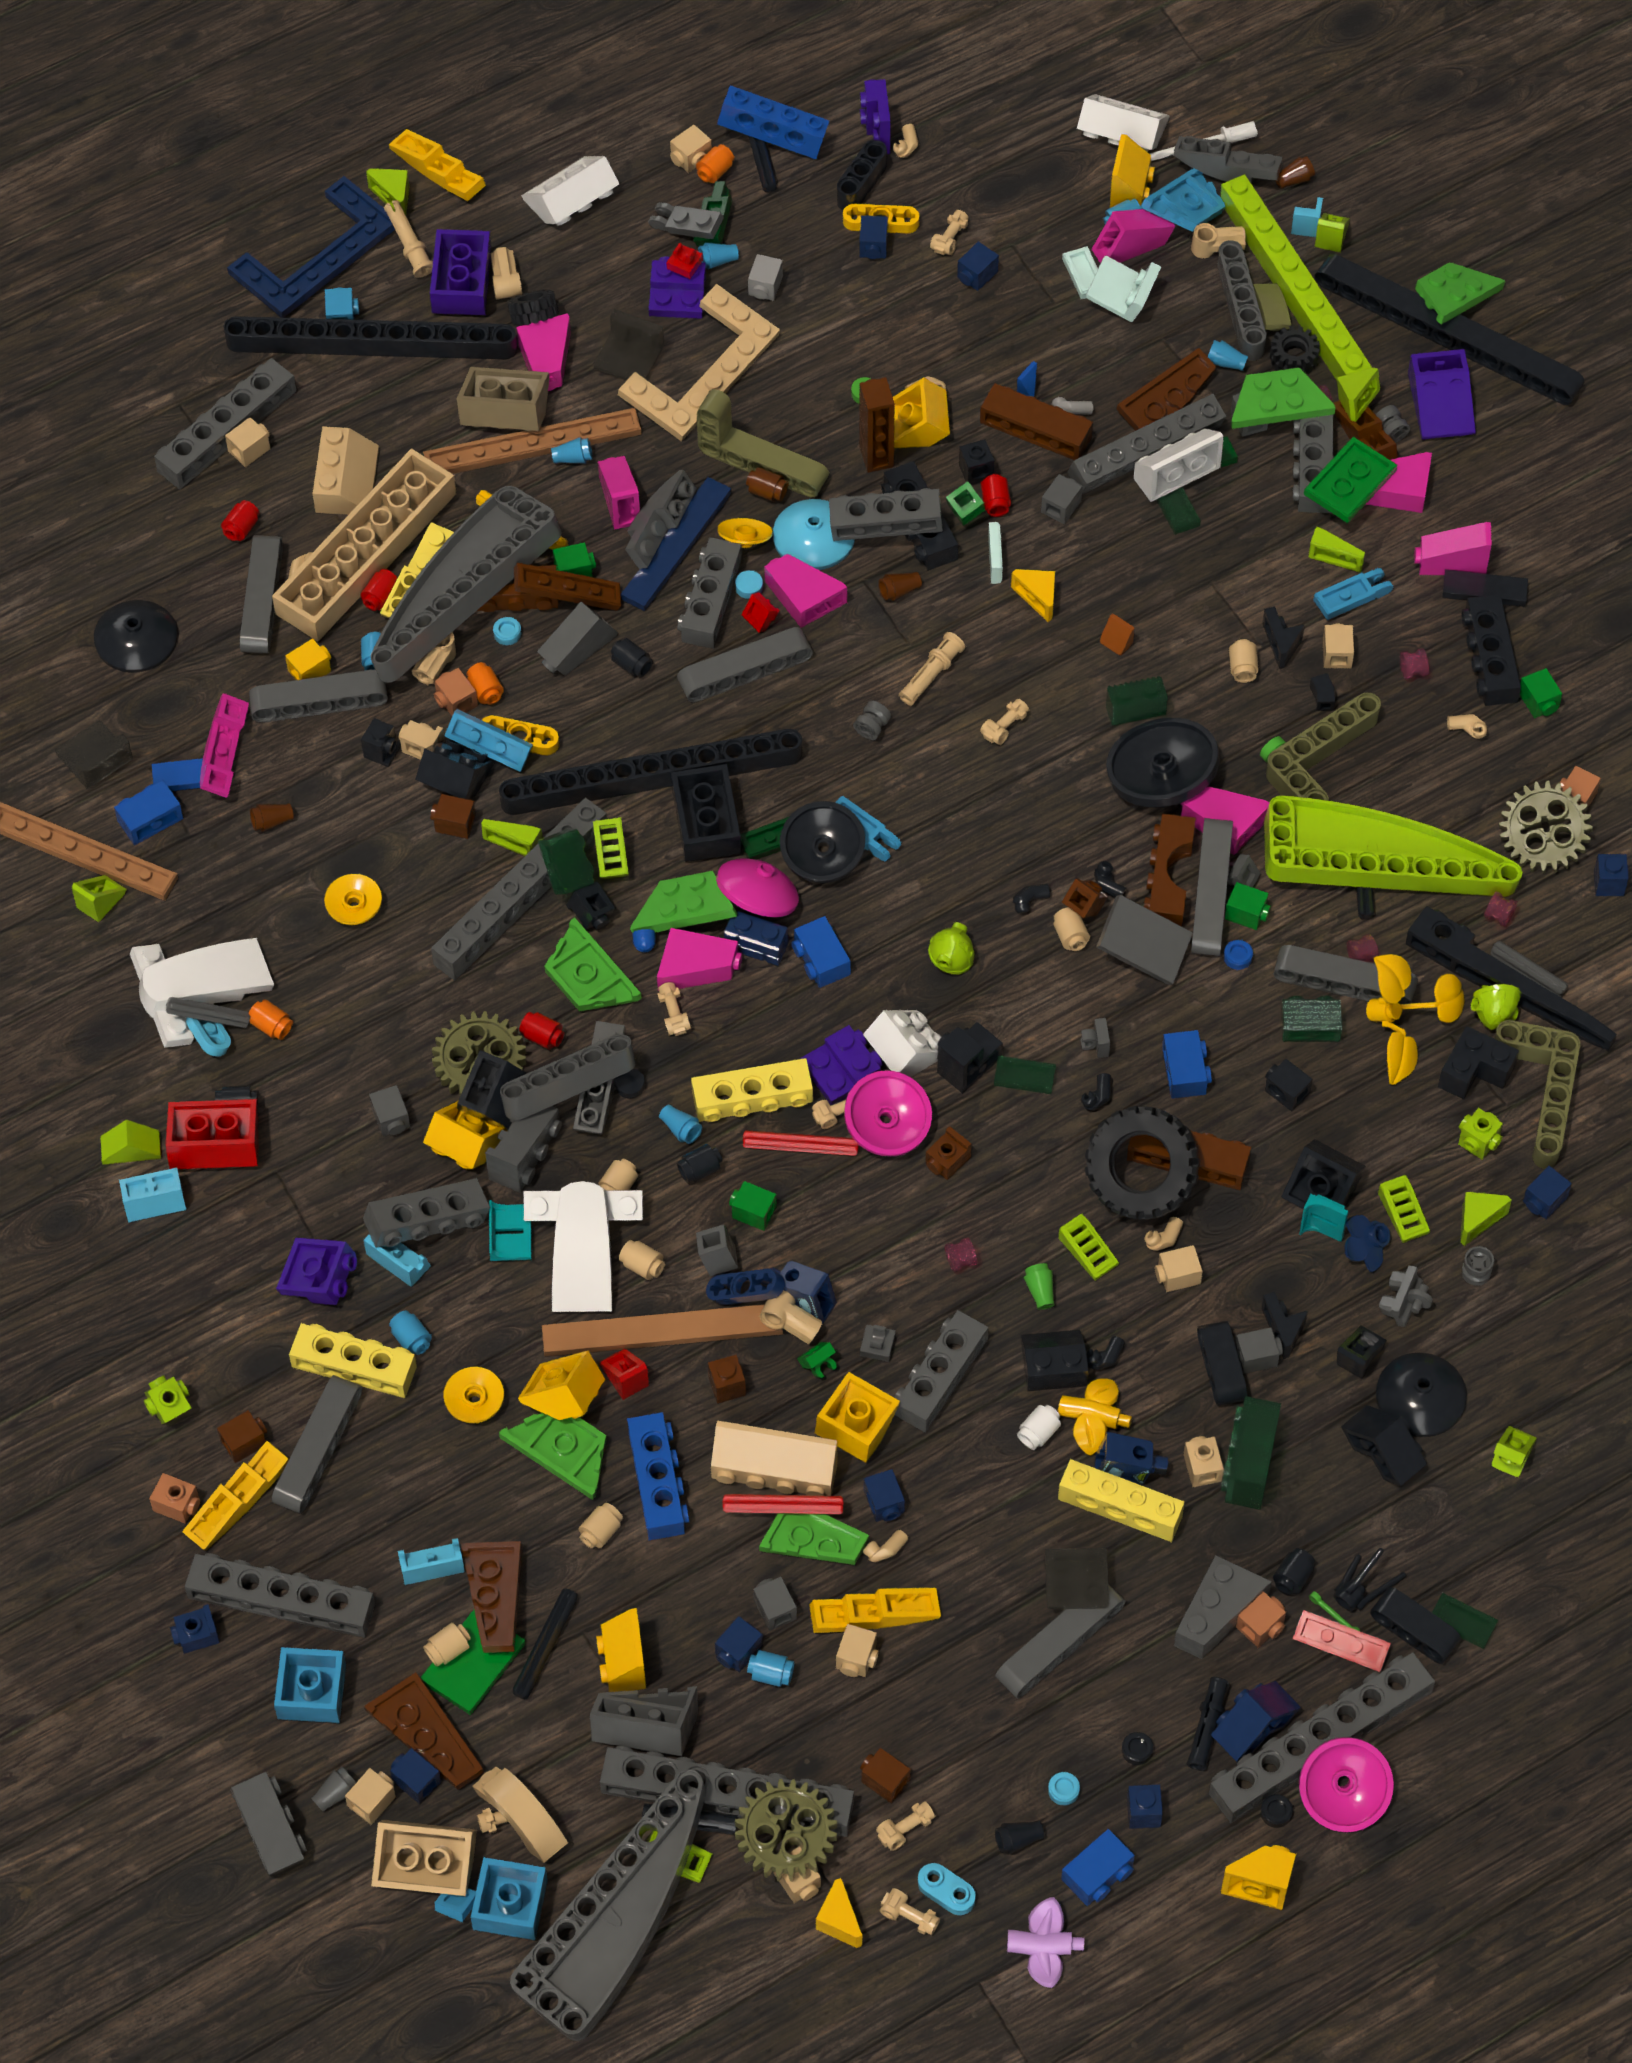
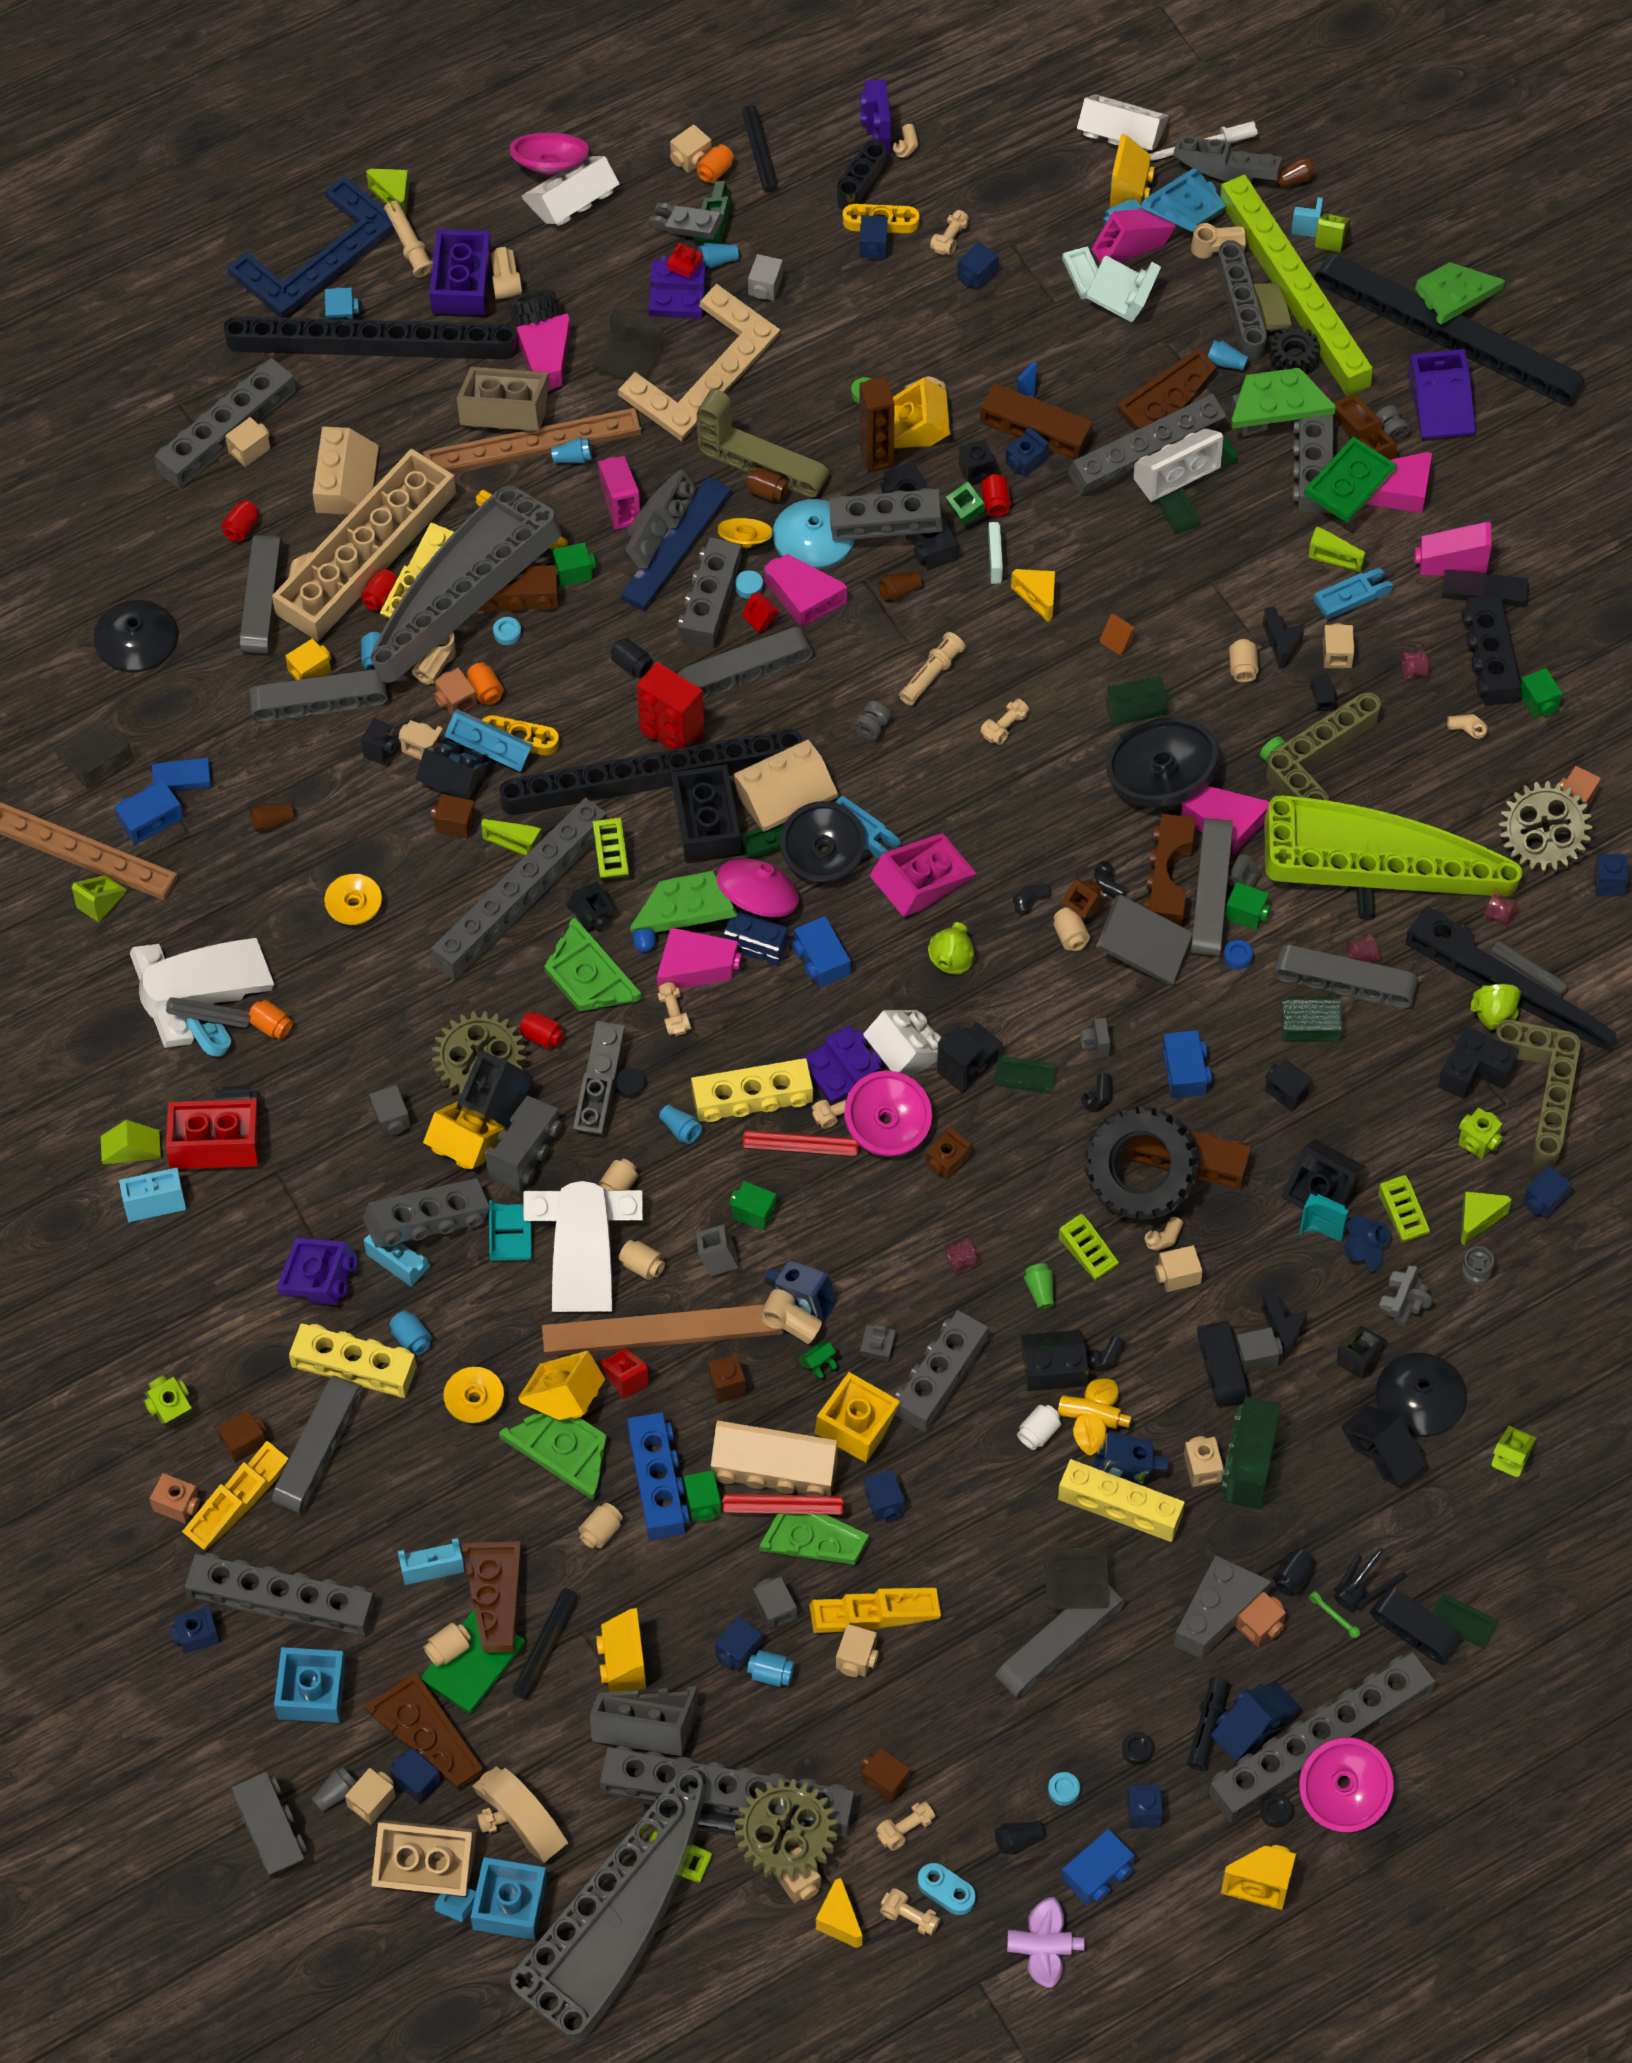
dark pink slope [200,693,249,798] -> none
yellow slope [388,129,486,201] -> none
dark grey beam [500,1034,636,1120] -> none
reddish brown tile [514,562,621,611] -> none
dark grey slope [537,602,618,676] -> none
clear green brick [538,829,595,895] -> none
black brick [677,1143,722,1183] -> none
dark blue beam [706,1269,785,1305] -> none
blue brick [717,85,829,159] -> none
tan arm [863,1530,908,1563] -> none
dark grey brick [1041,474,1082,525] -> none
light grey arm [1052,397,1093,415] -> none
tile [1293,1610,1391,1673] -> none
lime slope [1337,367,1380,422] -> none
yellow plant [1366,954,1464,1085] -> none
none -> dark pink dish [510,133,589,175]
none -> red brick [637,662,705,750]
none -> green brick [684,1470,721,1522]
none -> tan slope [734,739,838,832]
none -> dark pink slope [869,833,977,917]
none -> dark blue brick [1006,427,1049,477]

